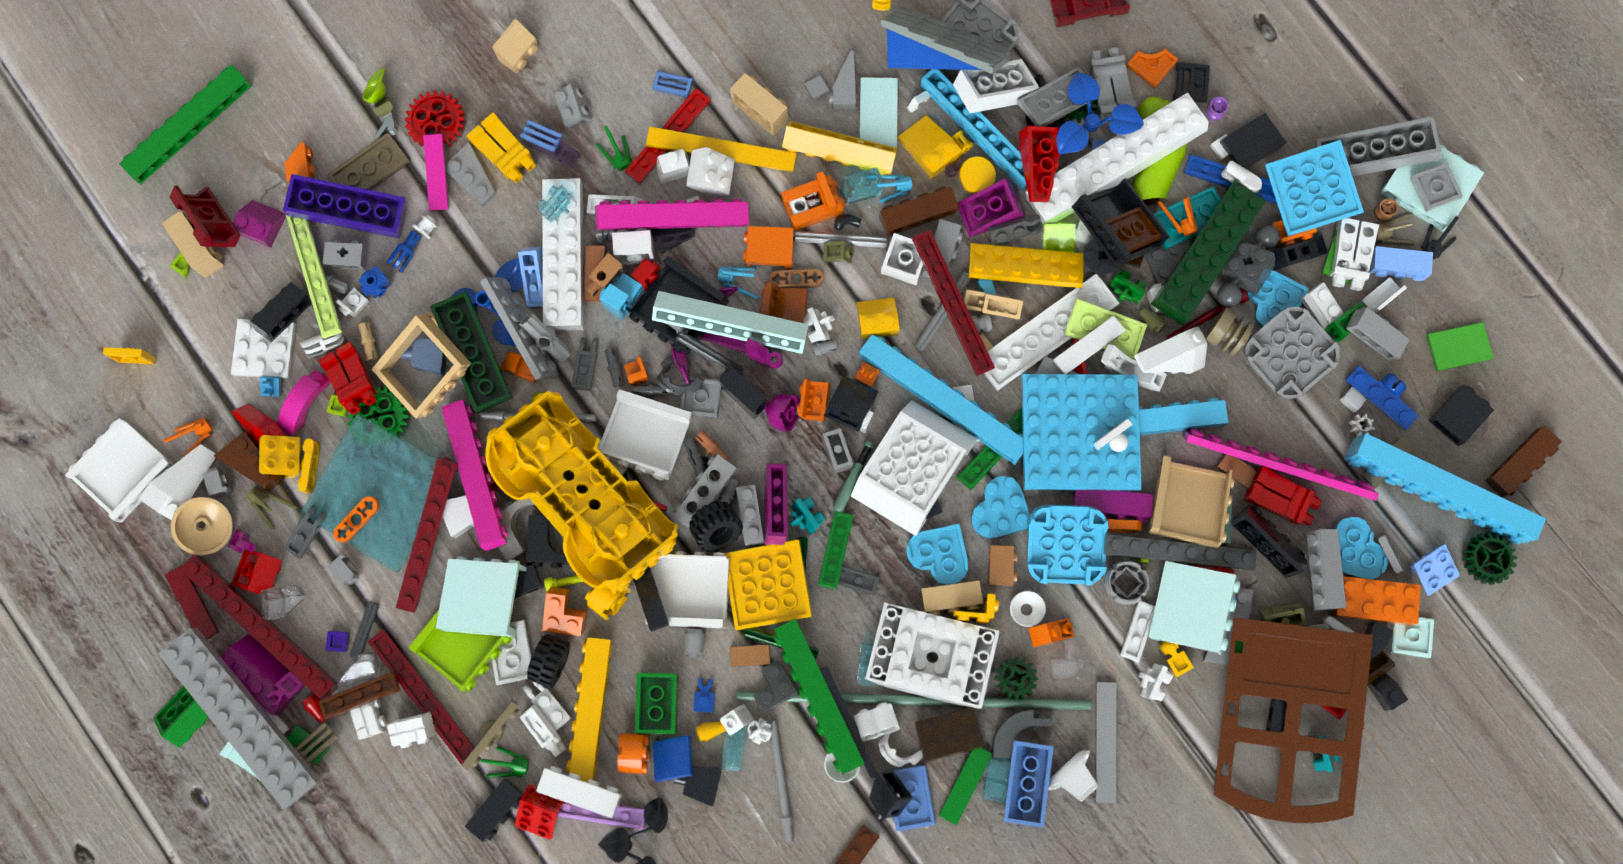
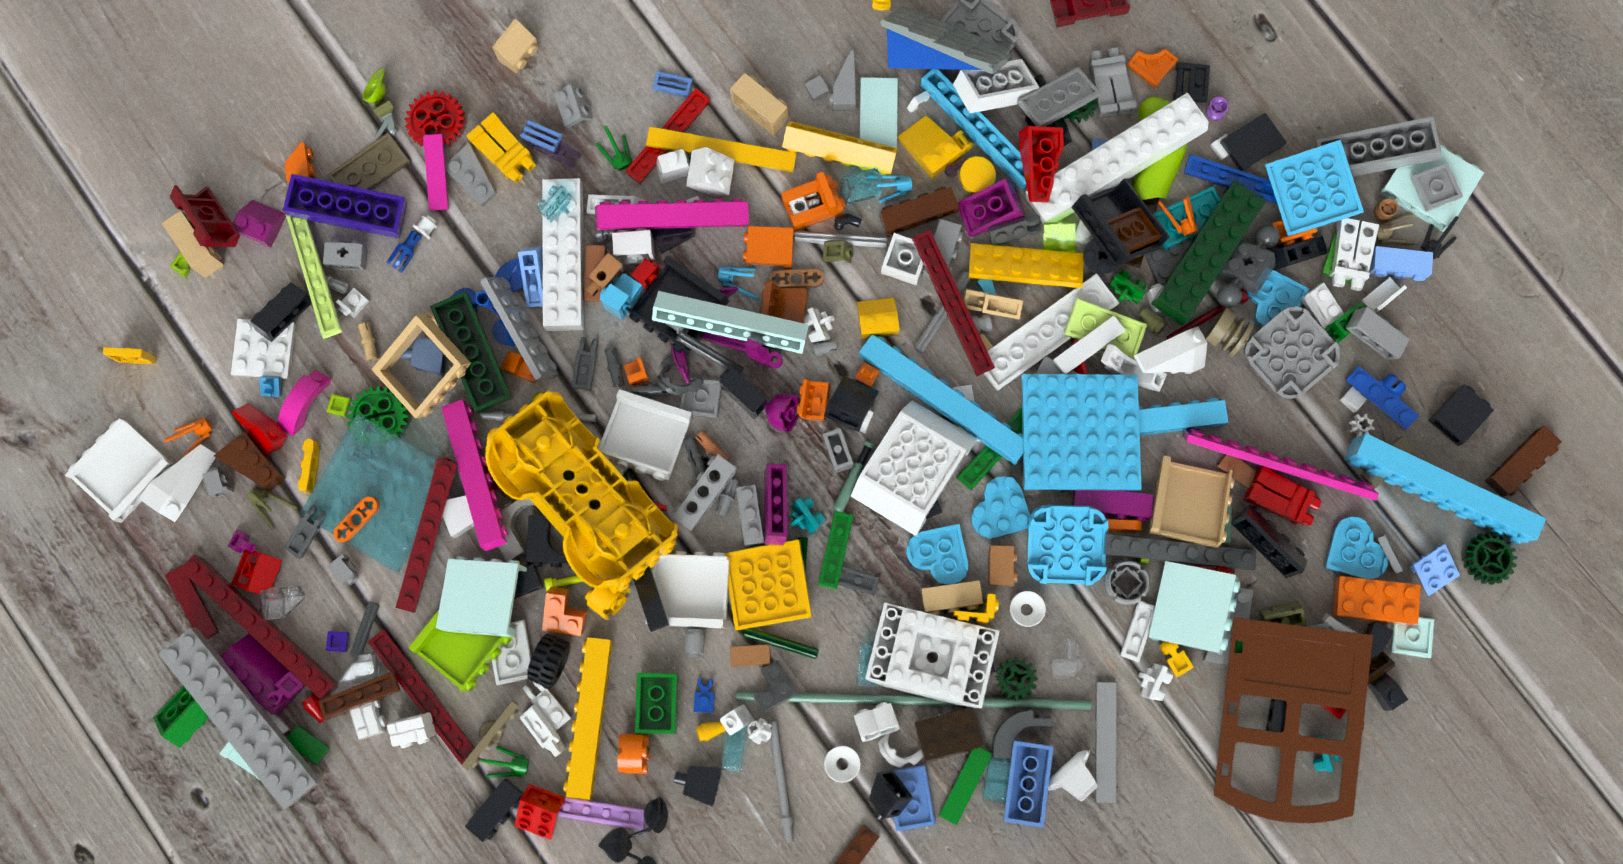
green brick [119,64,252,185] -> none
tan dish [171,497,233,555] -> none
yellow bracket [259,435,301,478] -> none
dark tan tile [295,723,339,764] -> none
white arm [300,333,344,359] -> none
red hips [318,342,378,415] -> none
blue brick [358,266,392,298] -> none
light grey piece [519,313,571,363] -> none
white brick [536,765,622,818] -> none
blue tile [653,735,693,782] -> none
black tyre [689,501,743,553] -> none
green brick [772,619,865,775] -> none
black tile [820,665,877,779] -> none
orange slope [1028,618,1075,647] -> none
blue plant [1057,73,1144,154] -> none
white tile [1094,419,1133,452] -> none
white arm [1221,161,1262,194] -> none
light grey slope [1306,529,1346,611] -> none
bright green tile [1426,322,1494,372] -> none

